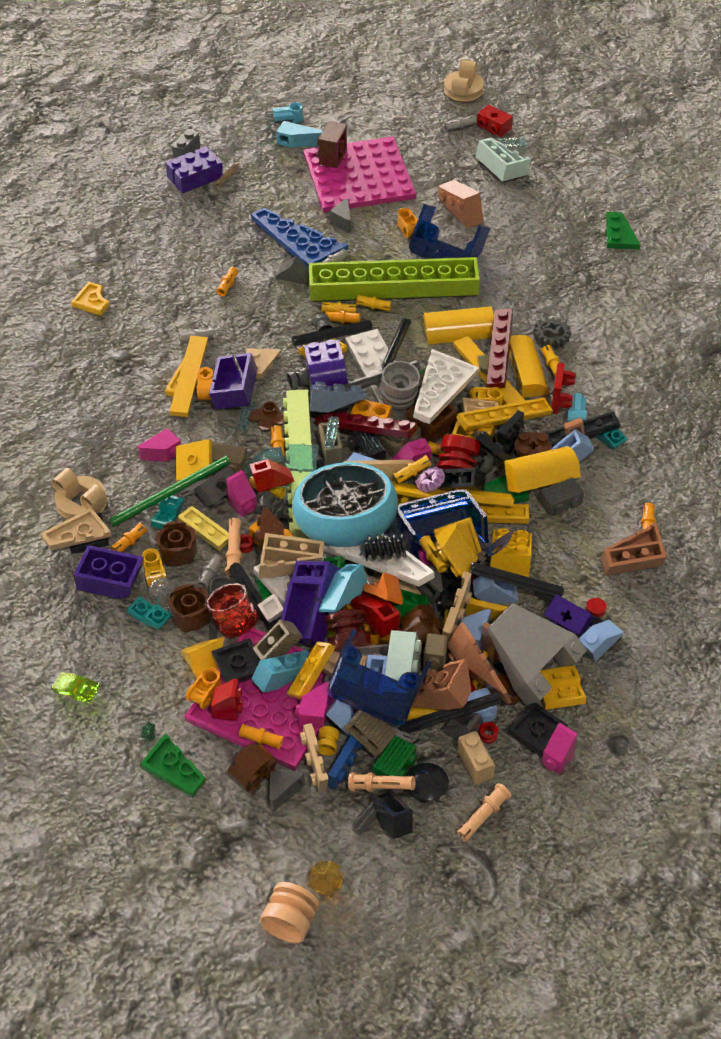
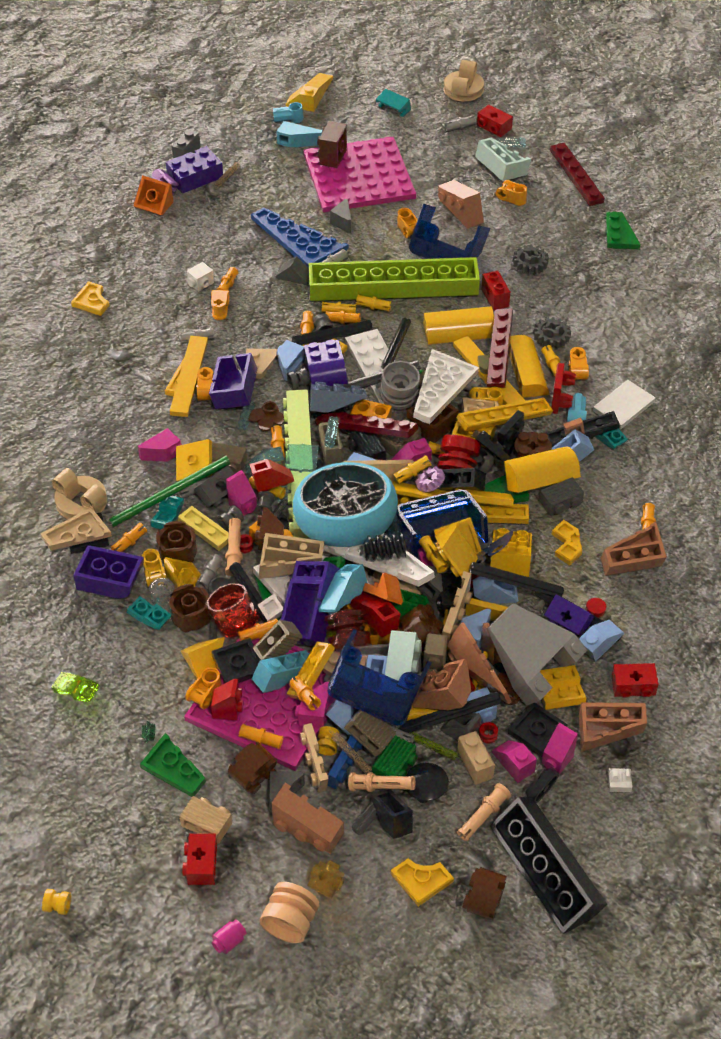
none -> yellow wheel [42,889,71,915]
none -> orange slope [133,175,173,215]
none -> medium lavender arm [152,169,179,195]
none -> yellow slope [164,557,201,589]
none -> tan brick [180,796,232,844]
none -> red brick [182,833,217,885]
none -> white brick [187,262,214,292]
none -> light orange piece [211,290,229,320]
none -> dark pink brick [211,919,247,954]
none -> dark grey wheel [217,505,244,532]
none -> light orange pin [238,618,278,641]
none -> nougat wedge [272,782,344,854]
none -> light blue slope [277,340,305,381]
none -> yellow wedge [286,73,333,112]
none -> light orange pin [289,676,321,710]
none -> light orange pin [300,311,314,334]
none -> tan piece [329,730,372,774]
none -> teal hinge [376,88,411,117]
none -> yellow tile [391,858,454,907]
none -> lime piece [409,732,461,760]
none -> reddish brown brick [462,867,507,921]
none -> red brick [481,270,511,311]
none -> black slope [490,797,607,934]
none -> dark pink slope [492,740,537,783]
none -> light orange piece [495,180,527,206]
none -> dark grey gear [512,245,549,275]
none -> black plate [525,767,559,804]
none -> dark red plate [550,142,605,206]
none -> yellow tile [551,520,582,566]
none -> light orange piece [568,347,589,380]
none -> nougat wedge [579,703,647,752]
none -> white tile [593,380,656,430]
none -> white tile [608,768,632,792]
none -> red brick [611,663,659,698]

